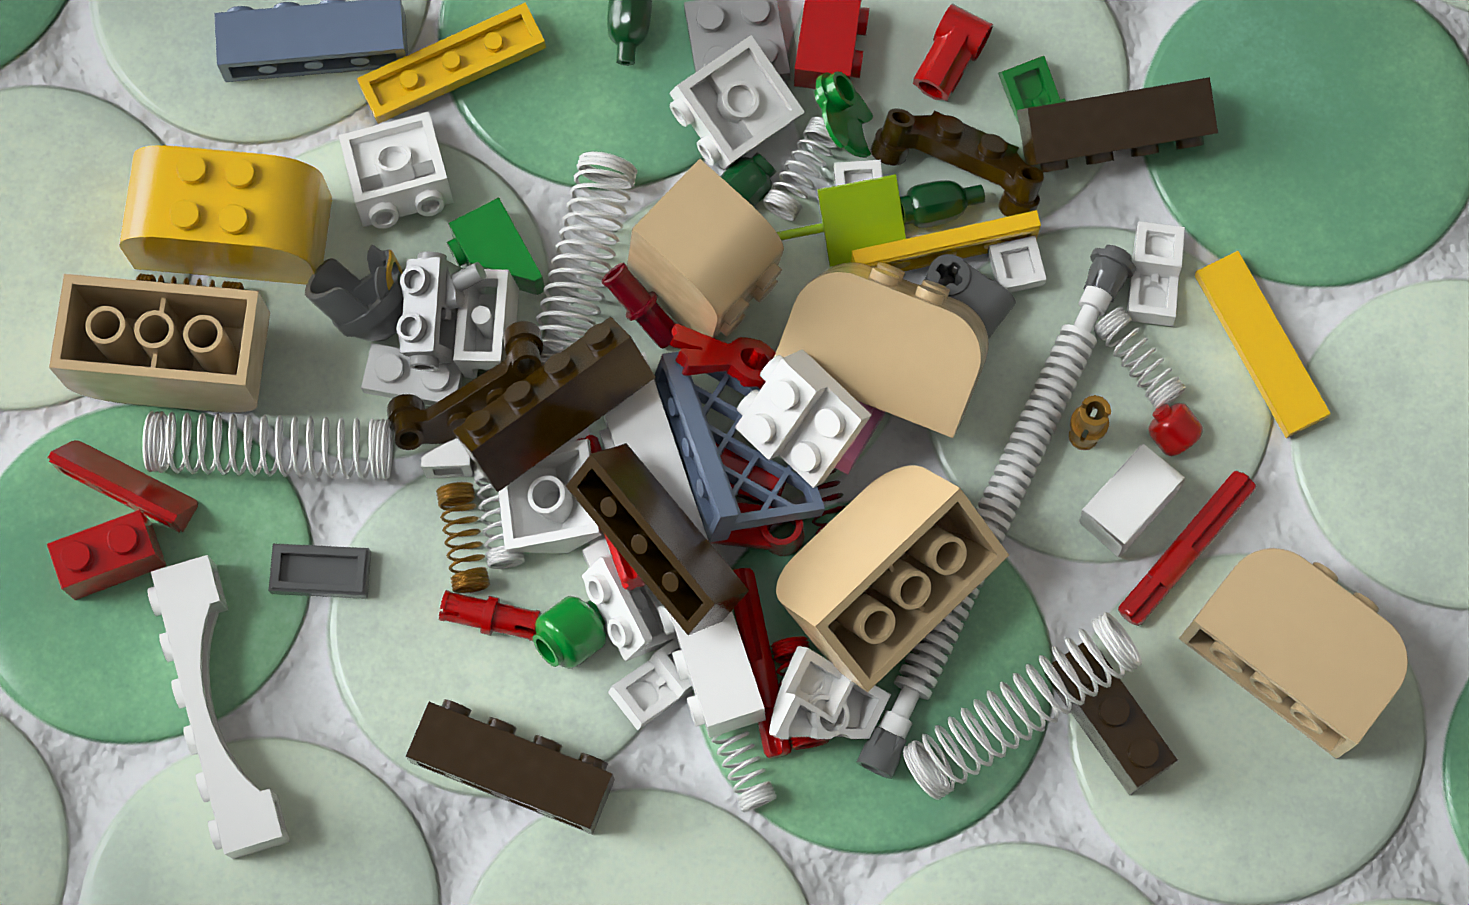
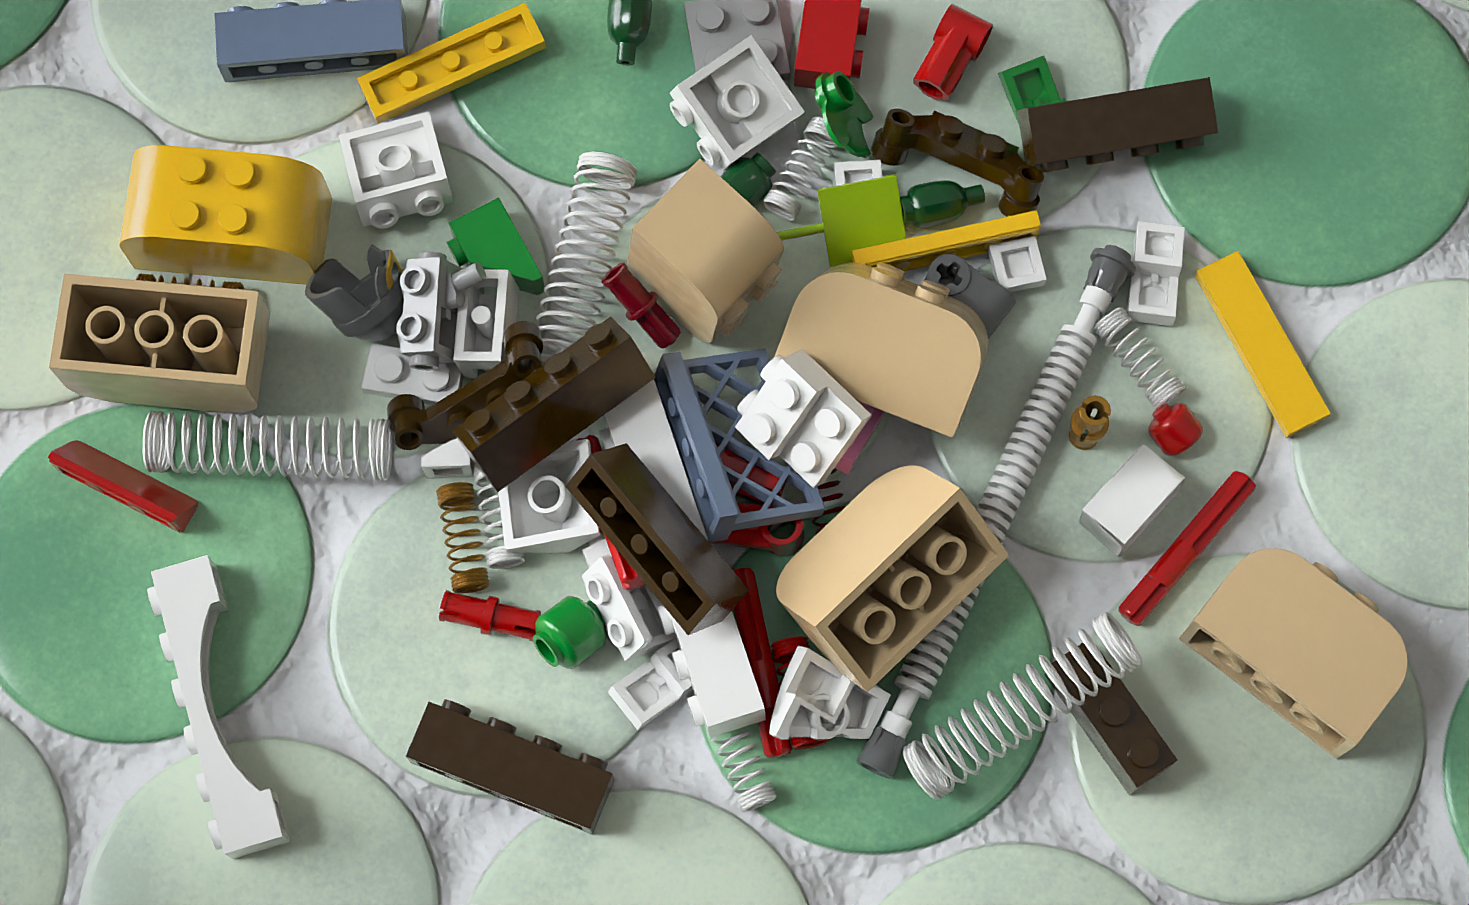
red brick [47,509,166,600] -> none
dark grey tile [268,543,371,599] -> none
red piece [670,324,776,389] -> none

